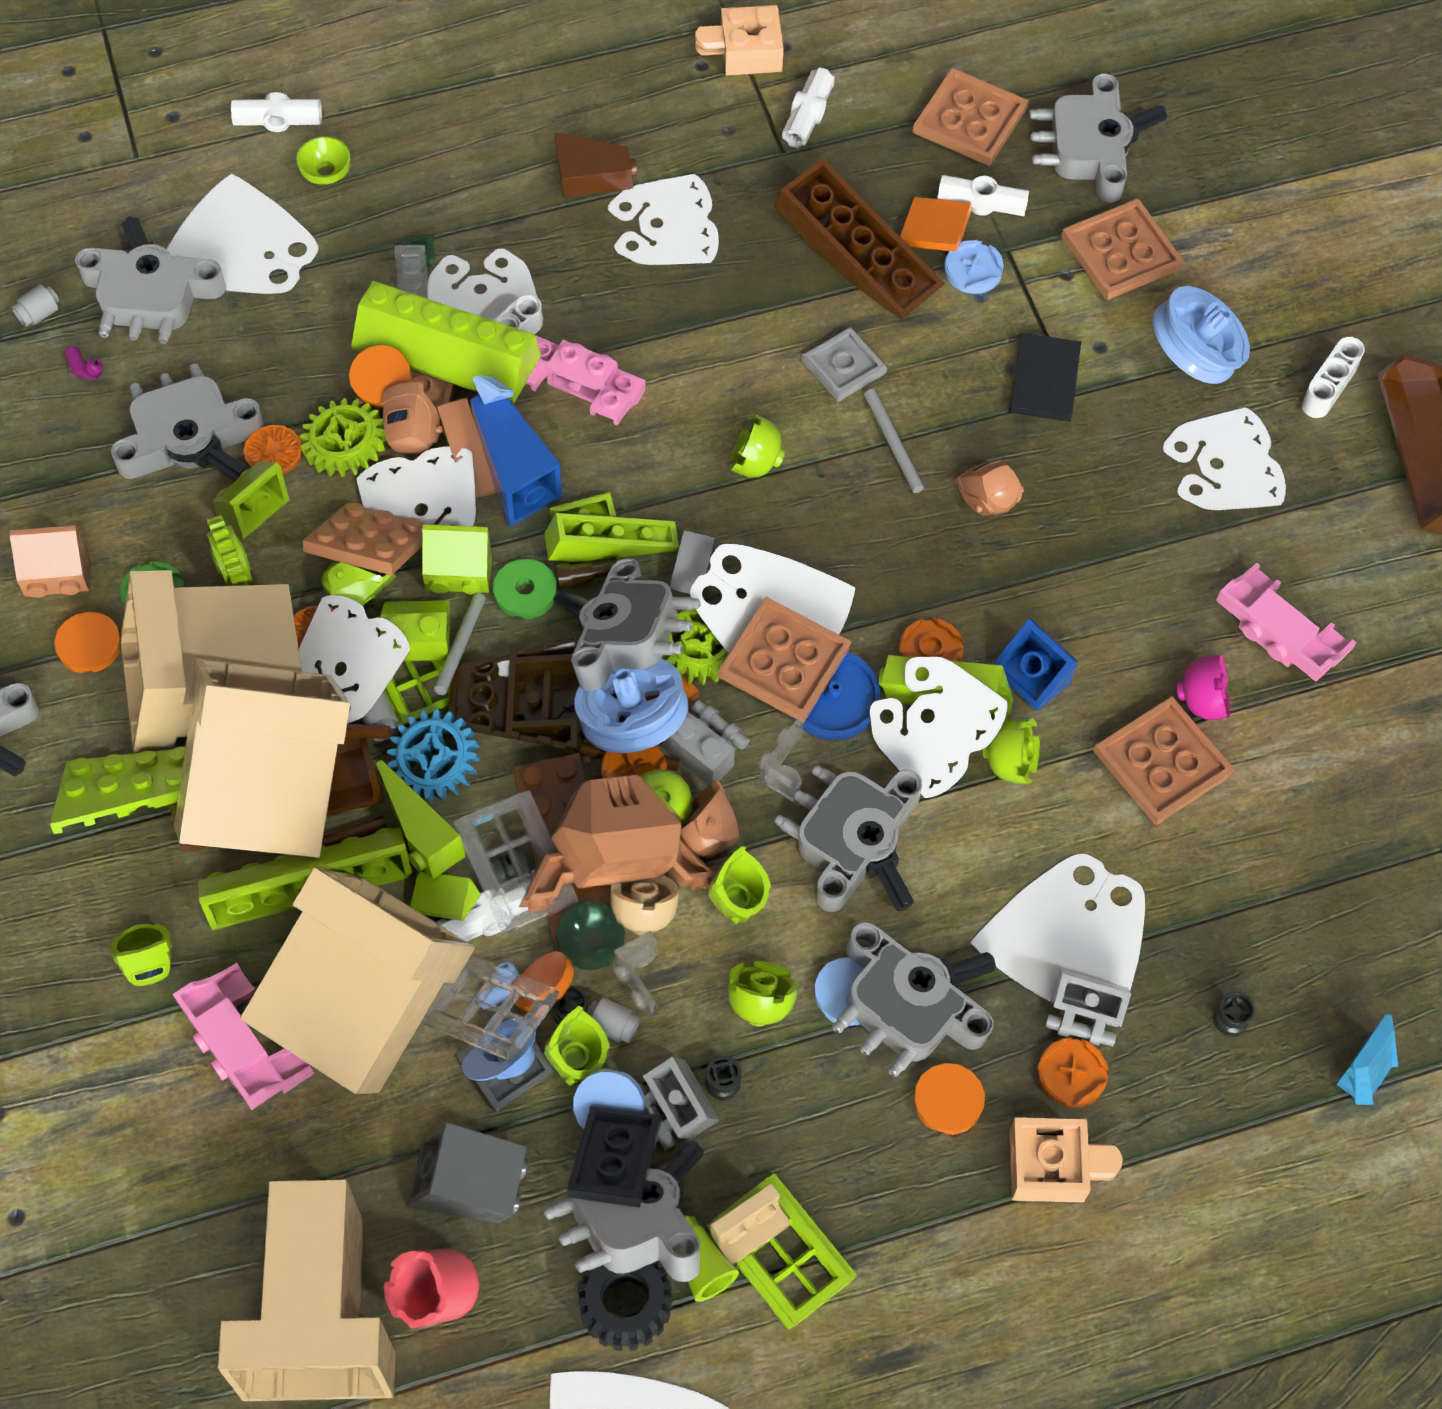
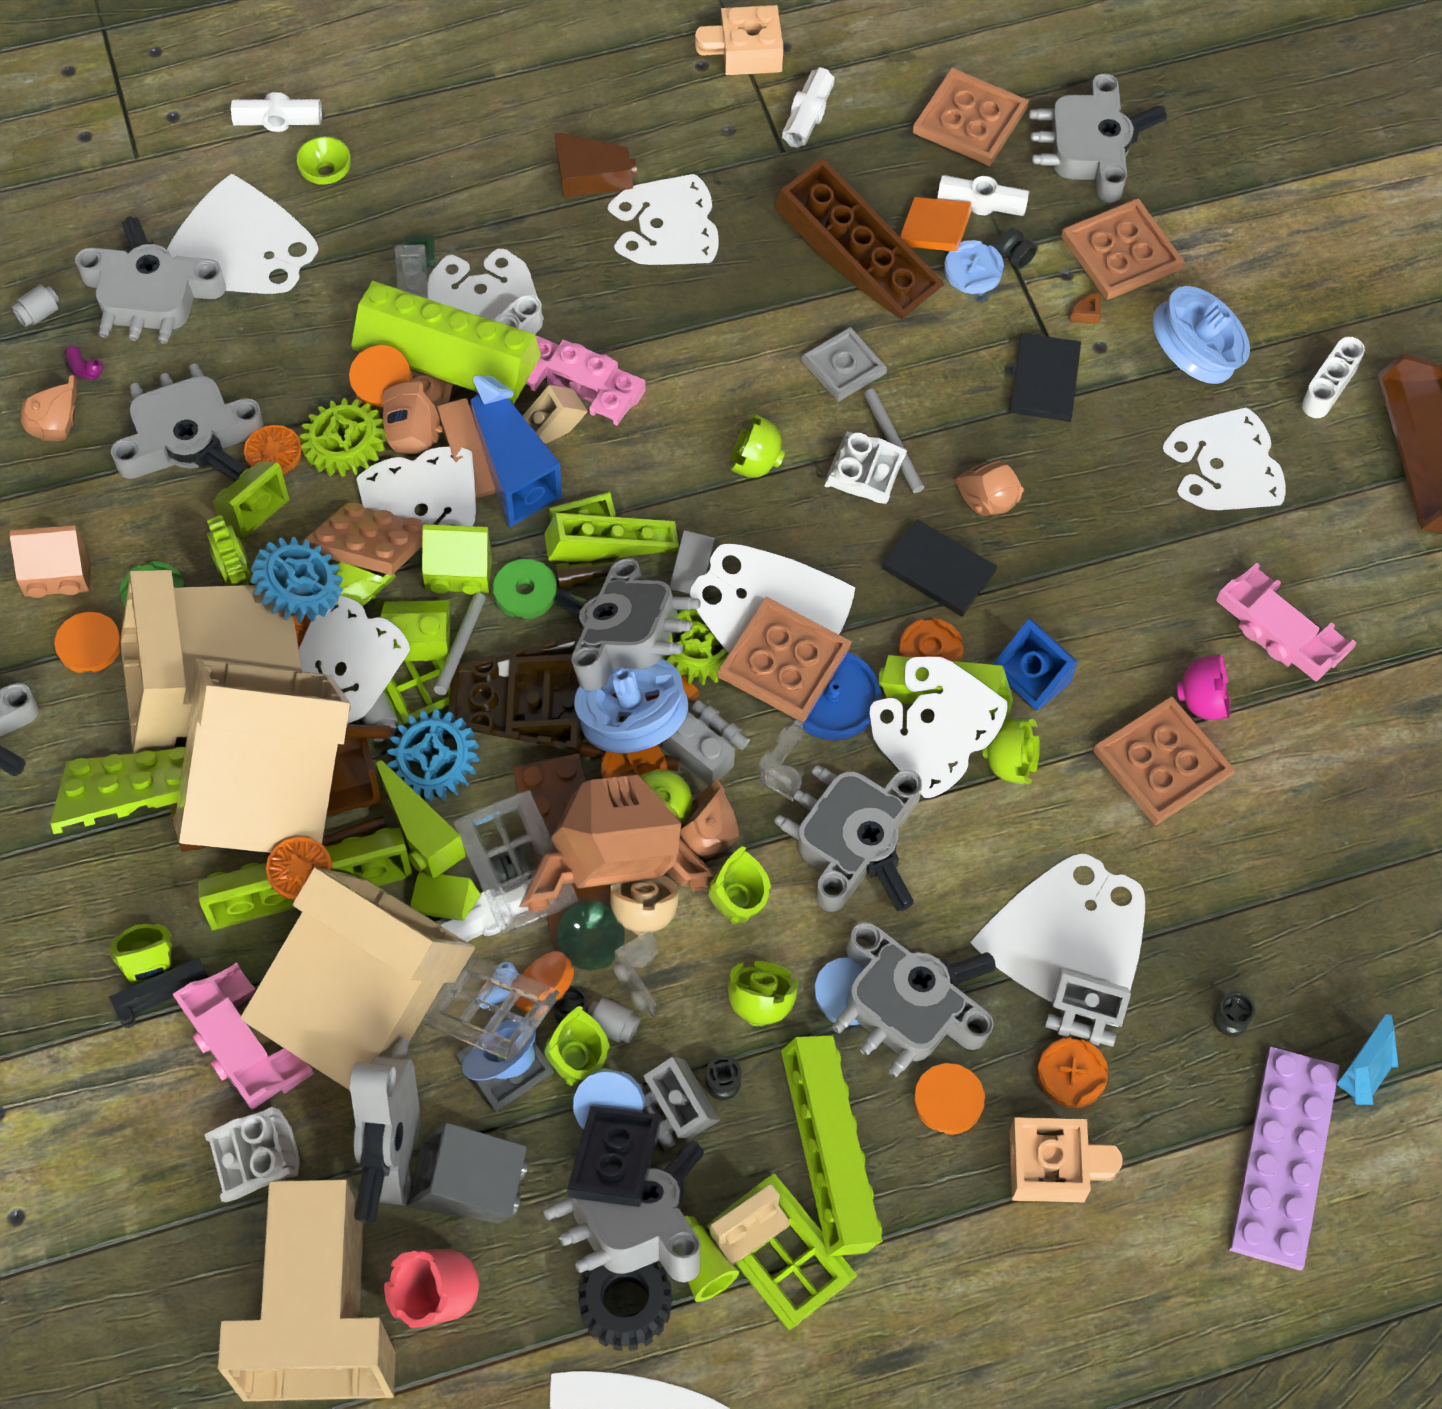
none -> nougat helmet [20,375,77,442]
none -> black hinge [109,958,208,1028]
none -> white slope [204,1107,300,1202]
none -> dark azure gear [250,537,343,623]
none -> orange wheel [266,836,333,900]
none -> light grey piece [350,1038,421,1223]
none -> tan slope [523,385,588,444]
none -> lime brick [781,1035,883,1257]
none -> white slope [824,431,907,504]
none -> black tile [882,519,997,617]
none -> pearl dark grey wheel [996,227,1038,269]
none -> dark orange tile [1069,293,1101,323]
none -> lavender plate [1229,1046,1340,1271]

